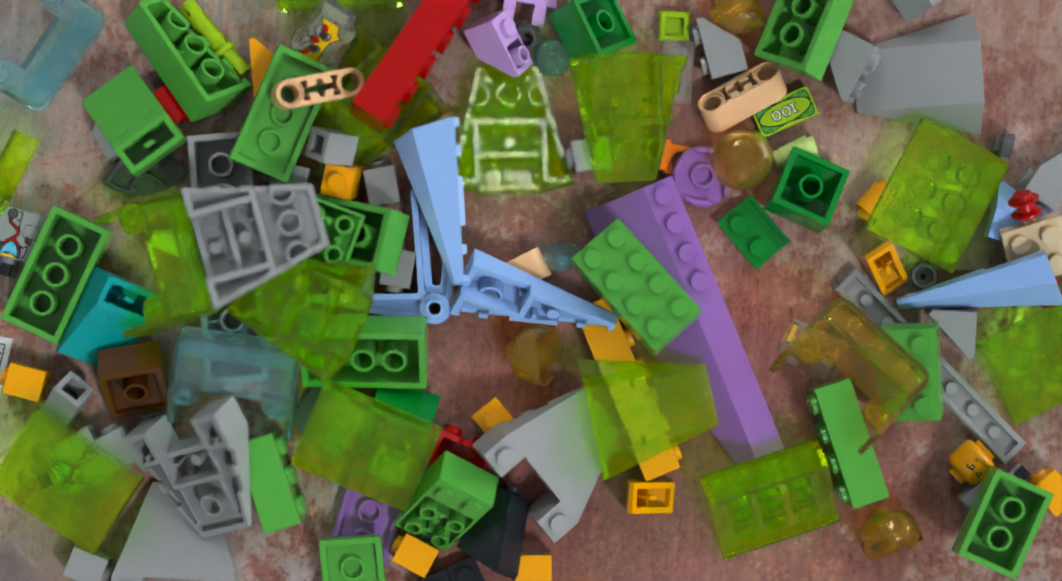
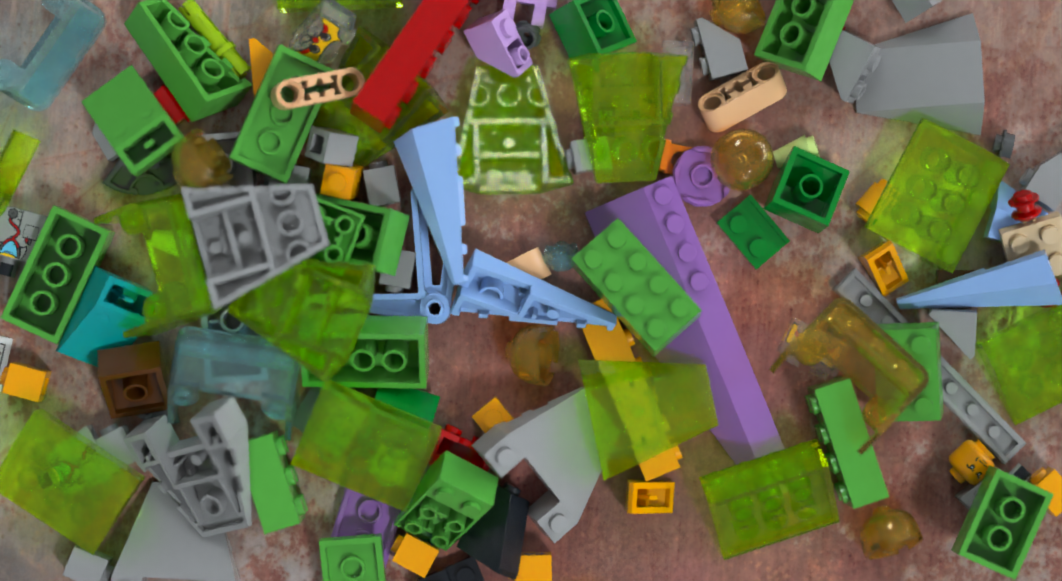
light grey brick [42,370,95,427] -> none
clear light blue plate [534,38,571,77] -> none
lime tile [658,11,690,44] -> none
tile [752,85,819,139] -> none
dark grey plate [908,262,938,291] -> none
none -> clear yellow cylinder [172,128,233,189]

